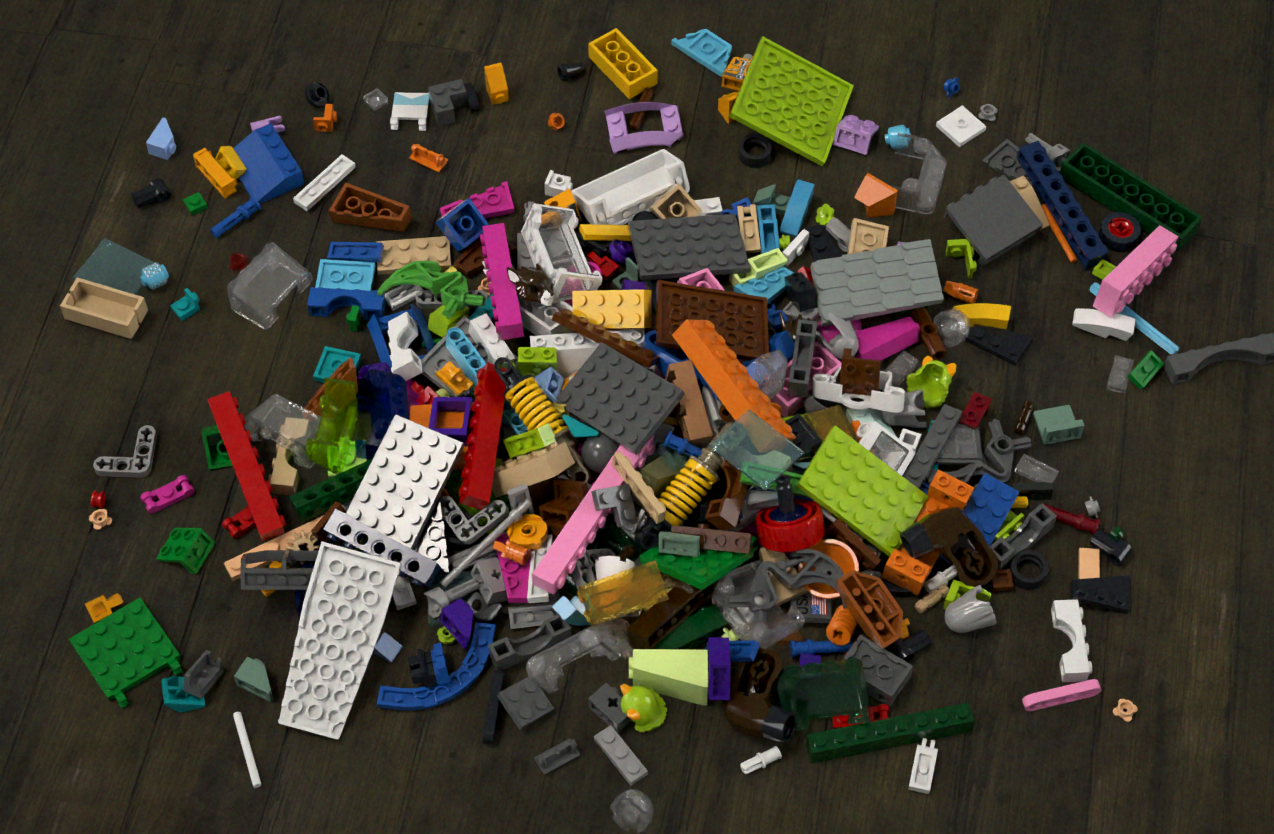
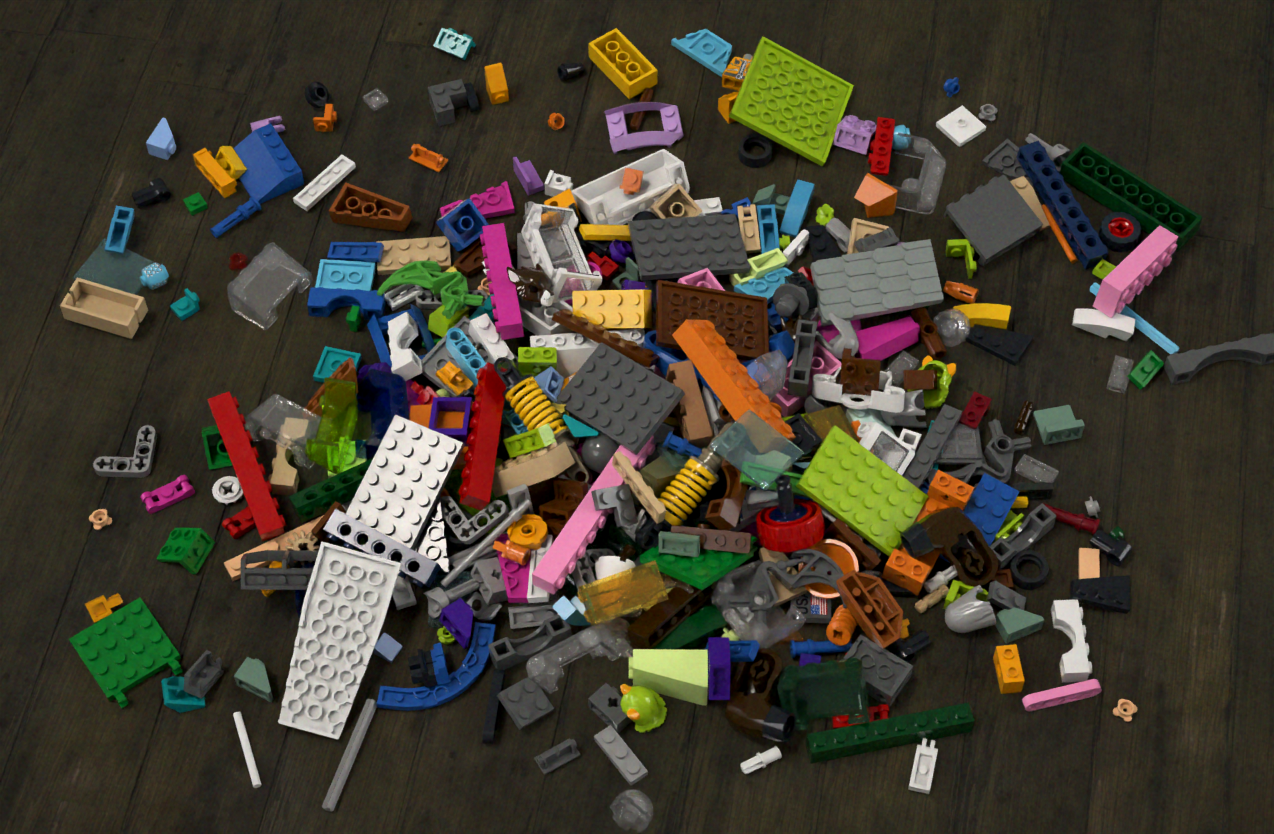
red bush [91,490,106,509] -> none
white flag [390,92,429,131] -> none
none -> dark azure slope [105,206,135,254]
none -> white gear [212,476,243,505]
none -> light grey axle [322,699,377,812]
none -> bracket [433,28,476,60]
none -> medium lavender panel [513,157,544,196]
none -> orange bracket [619,167,644,195]
none -> dark grey plate [773,283,809,318]
none -> dark grey hinge [854,227,900,253]
none -> red bracket [868,117,895,176]
none -> reddish brown slope [904,370,937,390]
none -> dark grey plate [987,581,1026,610]
none -> light orange brick [993,644,1024,694]
none -> sand green slope [995,607,1044,644]

